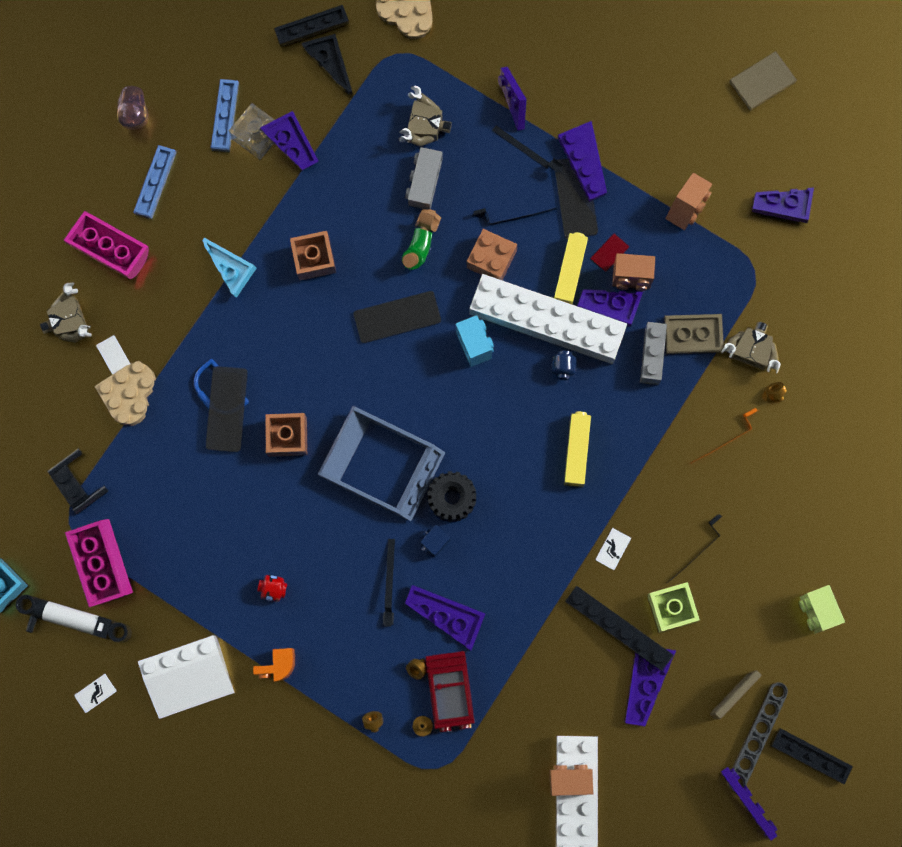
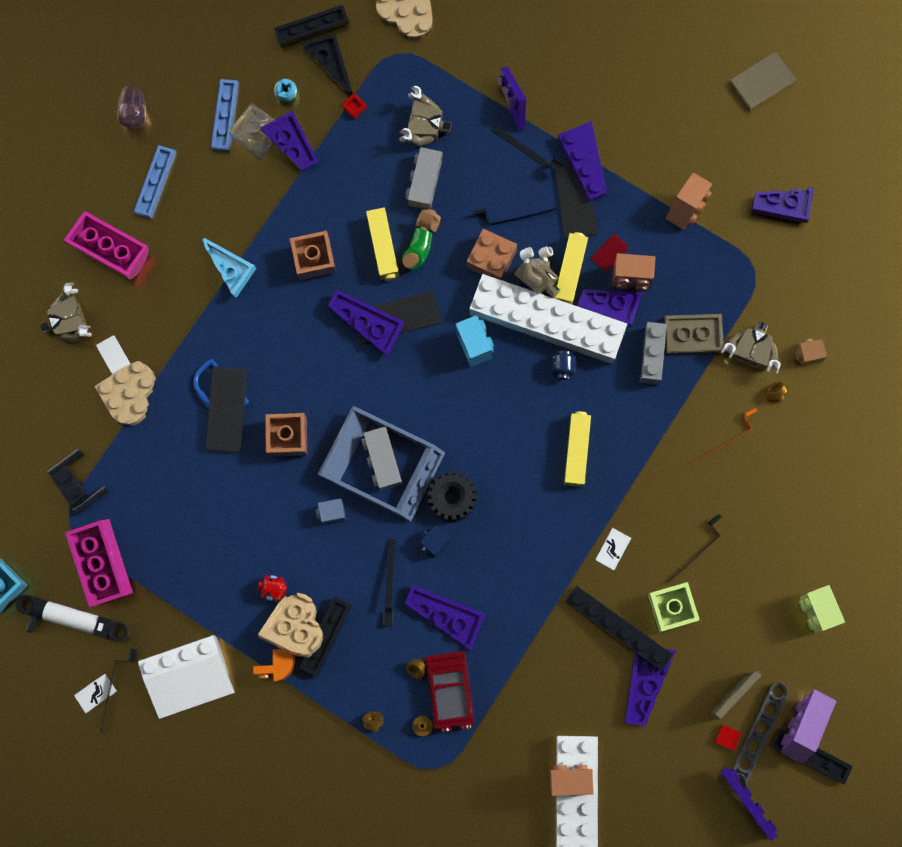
none -> black piece [101,647,136,733]
none -> tan plate [258,593,323,658]
none -> medium azure piece [274,79,297,102]
none -> black plate [299,597,352,677]
none -> sand blue brick [316,498,346,524]
none -> dark purple wing [328,290,405,357]
none -> red tile [341,93,368,120]
none -> light grey brick [361,427,403,491]
none -> light yellow brick [366,207,399,281]
none -> dark tan torso [514,246,561,298]
none -> red tile [715,724,742,751]
none -> medium lavender brick [780,689,836,764]
none -> medium nougat brick [795,338,827,366]

